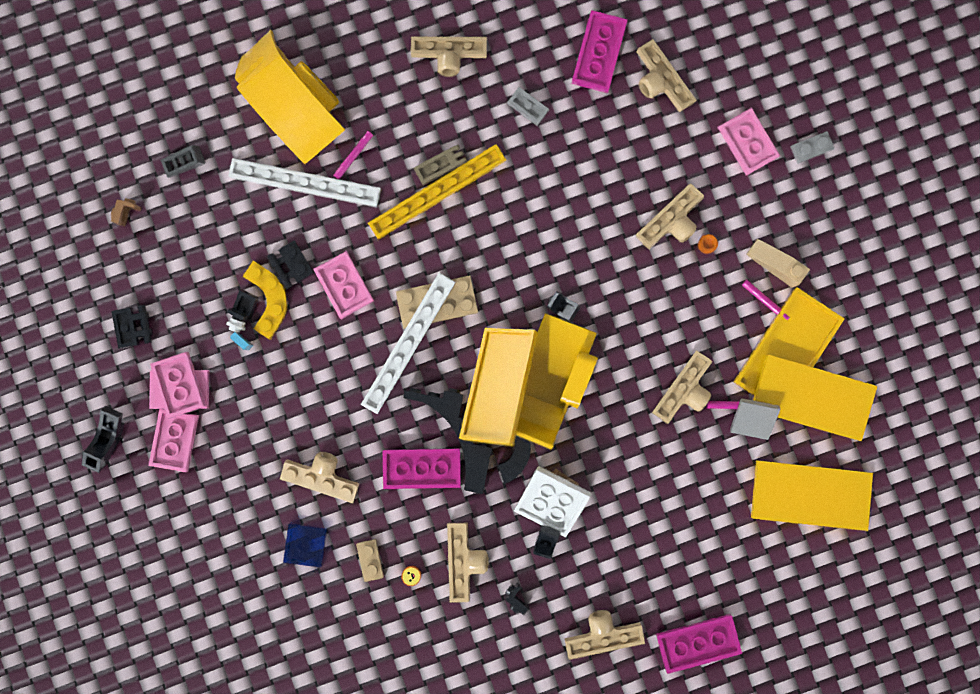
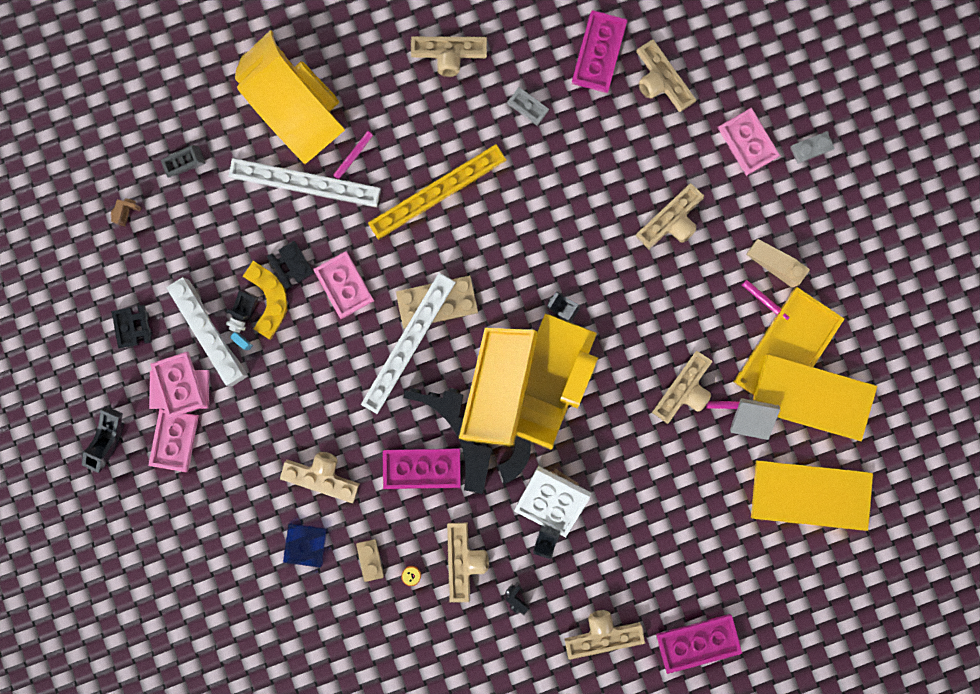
dark tan hinge [414,144,467,186] -> none
orange tile [698,234,718,254] -> none
none -> white arch [166,277,248,386]

